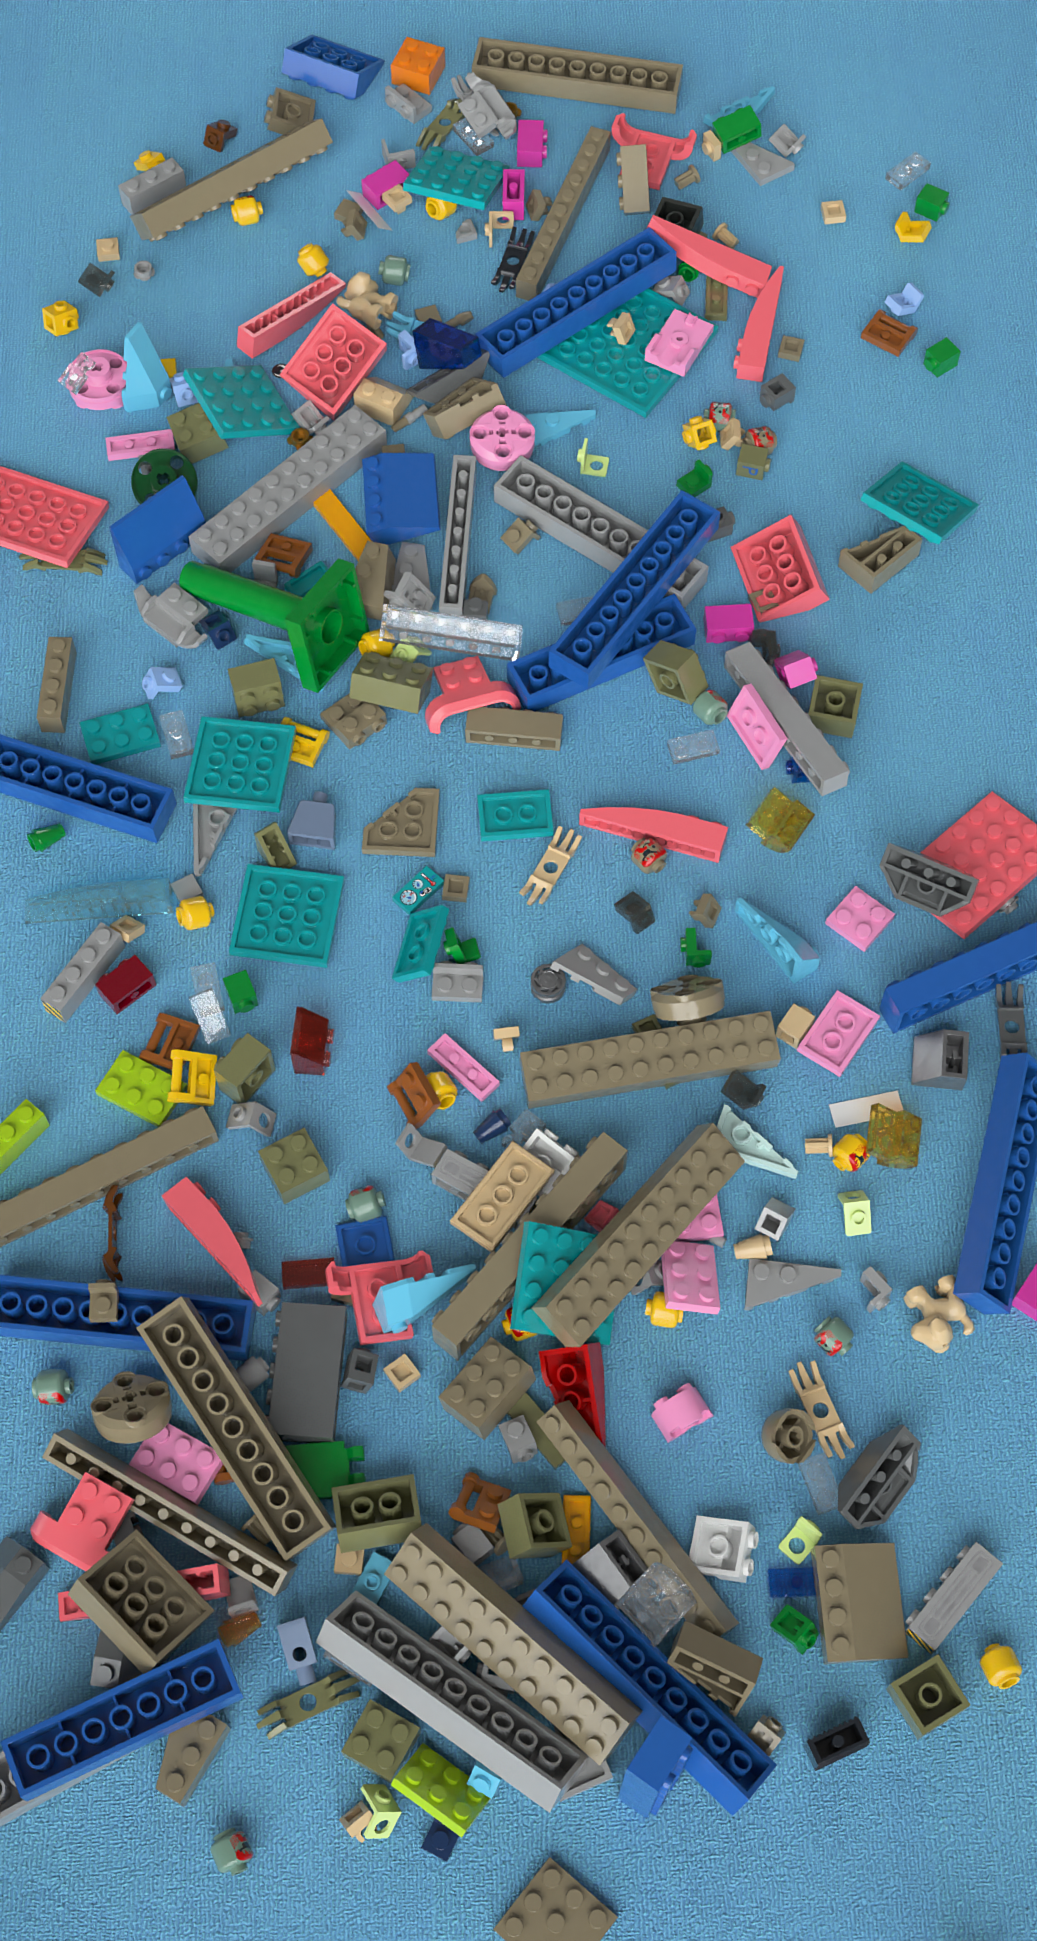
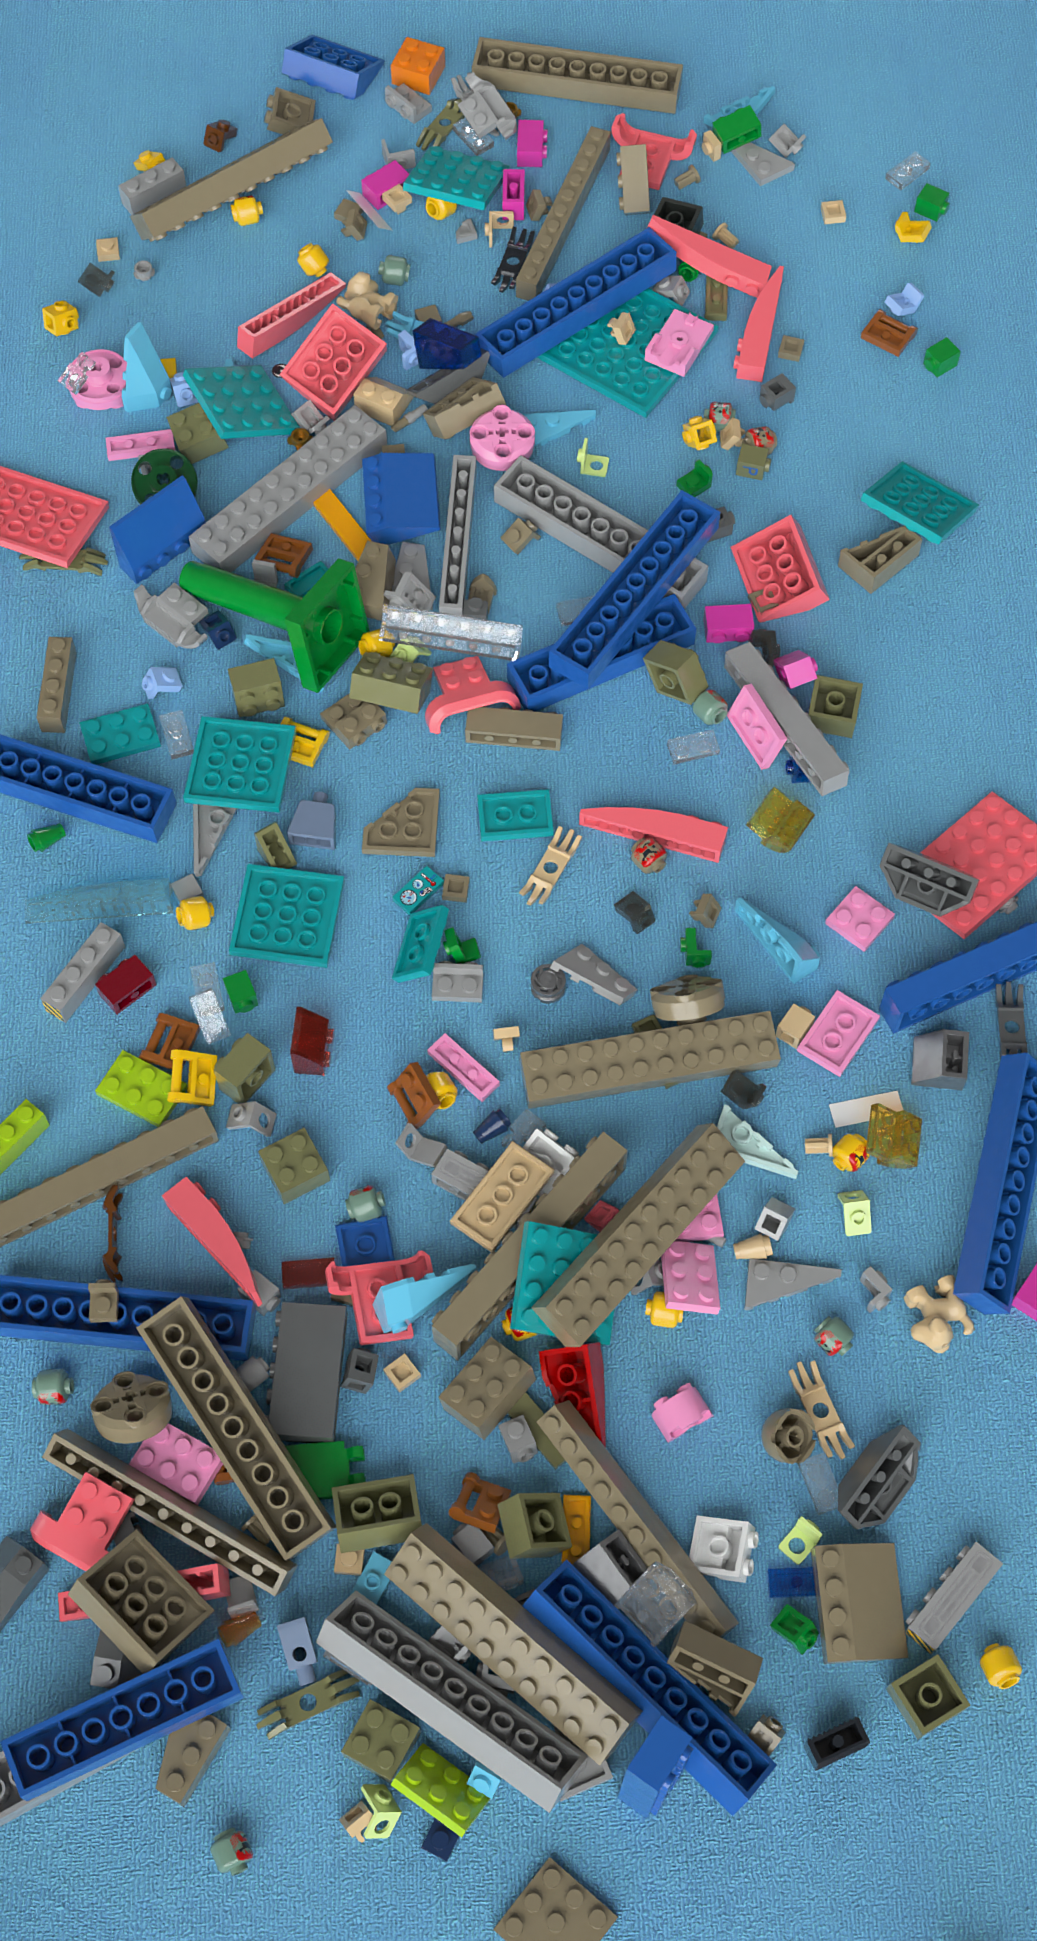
tan plate [110,915,145,943] -> none

